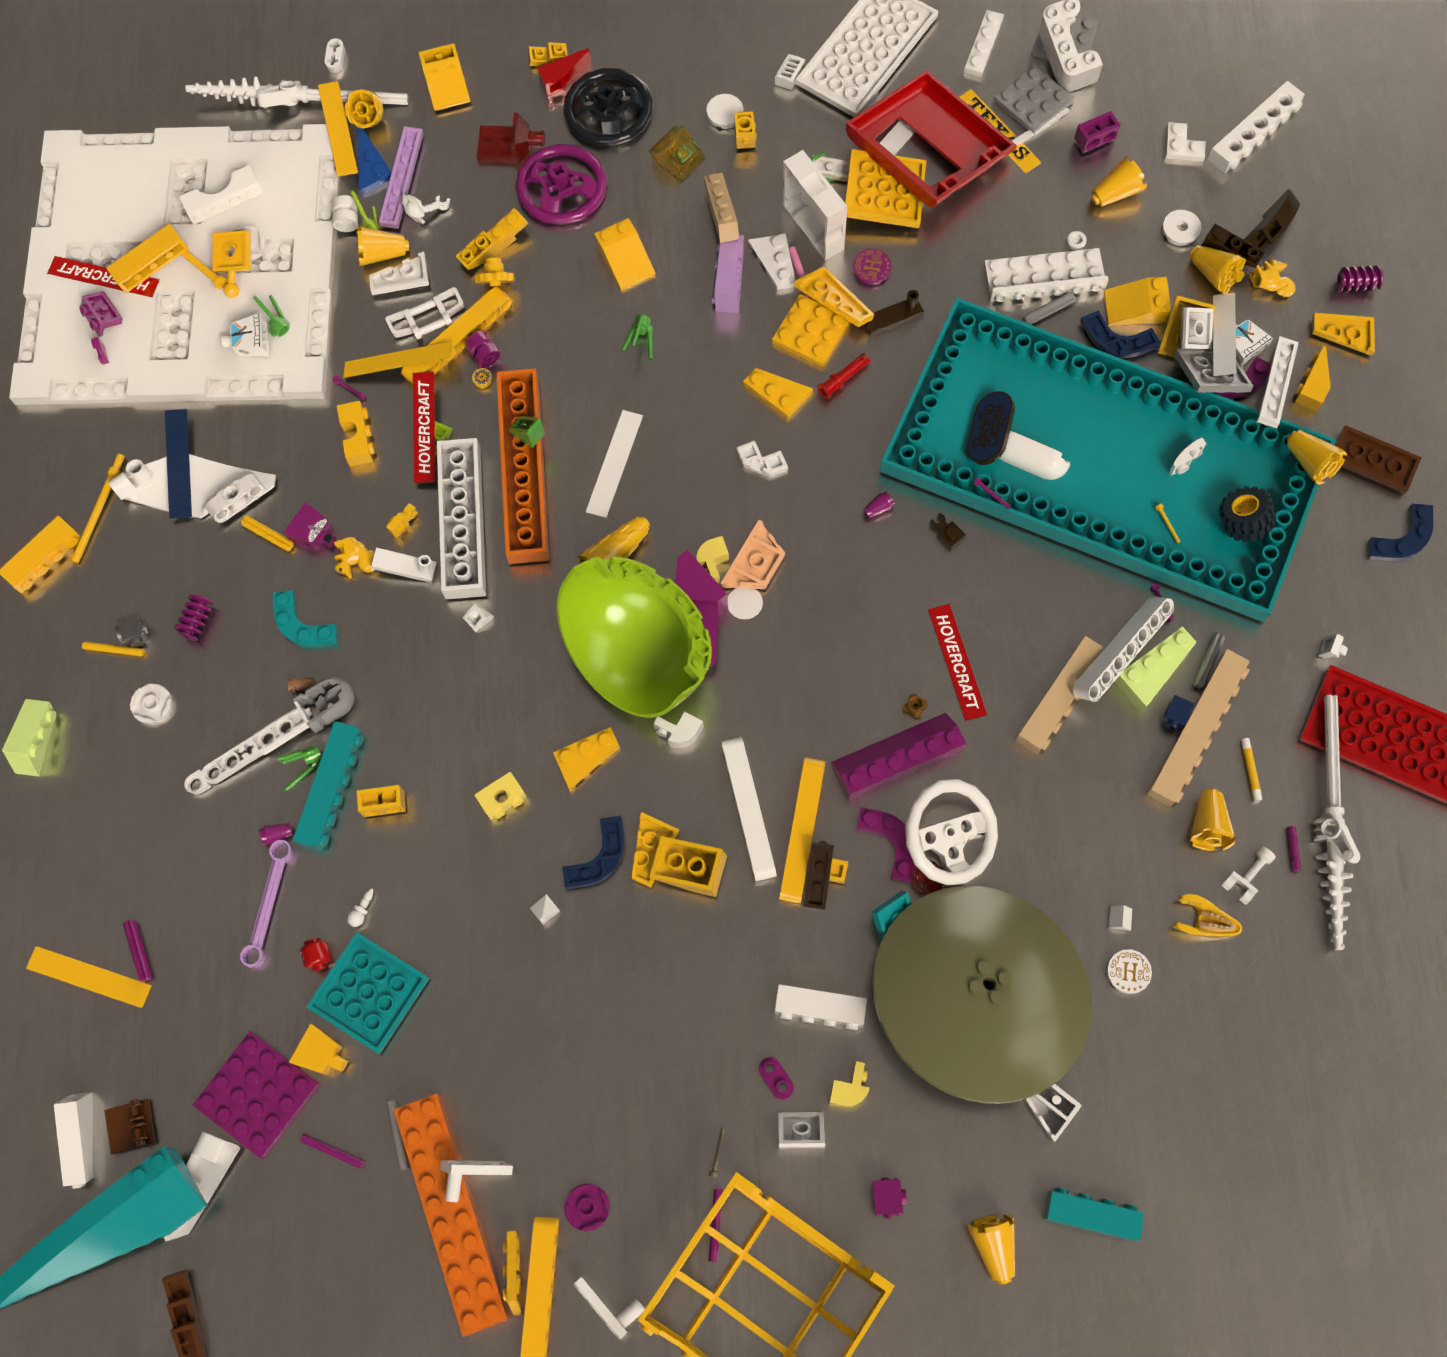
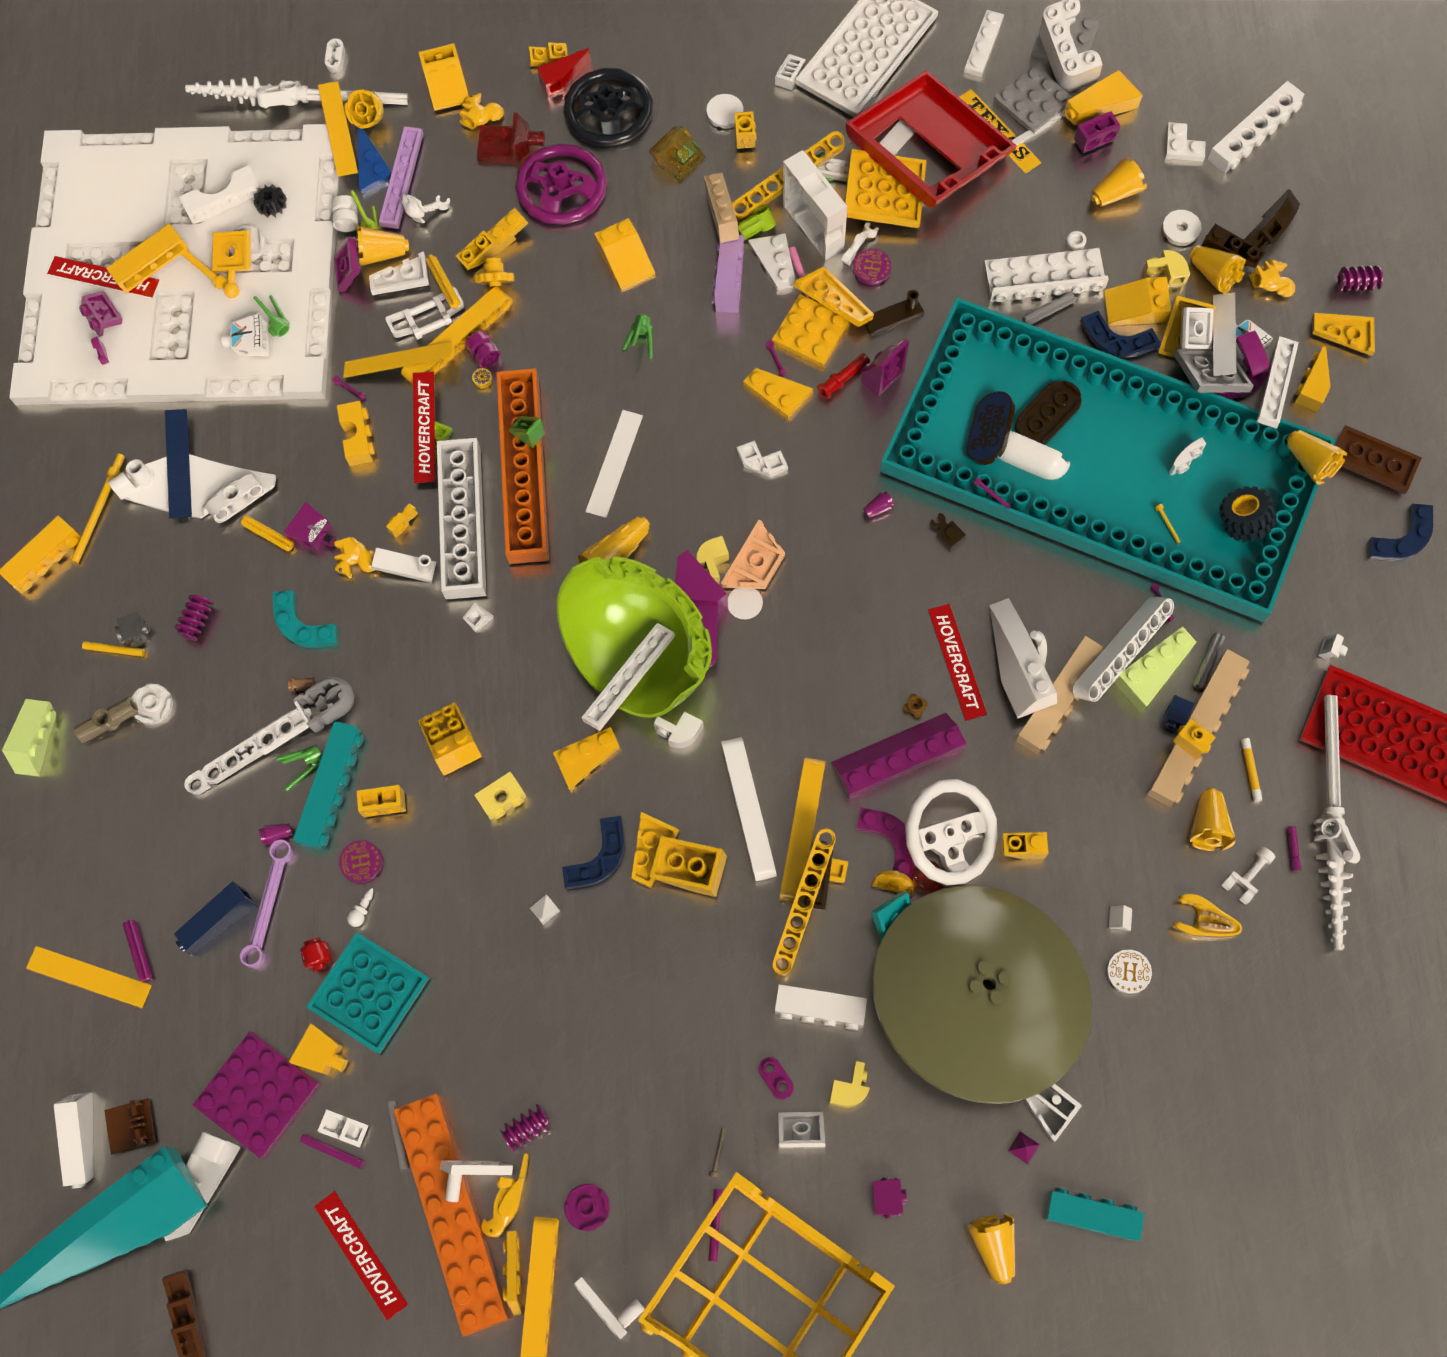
none -> dark tan piece [73,696,139,743]
none -> dark blue slope [174,881,257,954]
none -> black gear [253,184,287,218]
none -> red sticker [314,1191,408,1321]
none -> white slope [317,1109,369,1147]
none -> magenta plate [334,237,360,292]
none -> magenta tile [339,840,383,883]
none -> yellow slope [417,702,482,776]
none -> yellow axle [426,254,461,309]
none -> yellow animal [459,93,504,130]
none -> yellow animal [481,1153,529,1238]
none -> magenta piece [500,1104,551,1151]
none -> white plate [582,623,675,731]
none -> yellow beam [732,131,845,221]
none -> lime piece [738,205,776,240]
none -> magenta hinge [766,341,786,376]
none -> yellow beam [773,827,836,975]
none -> white piece [841,222,879,266]
none -> magenta slope [861,339,909,396]
none -> yellow tile [871,870,914,897]
none -> white wedge [989,598,1057,719]
none -> yellow slope [1002,832,1048,859]
none -> magenta slope [1008,1131,1040,1164]
none -> dark brown tile [1015,381,1082,445]
none -> white bar [1030,630,1047,666]
none -> yellow slope [1063,70,1143,126]
none -> light yellow brick [1142,250,1190,287]
none -> yellow head [1173,719,1216,760]
none -> magenta slope [1236,330,1271,377]

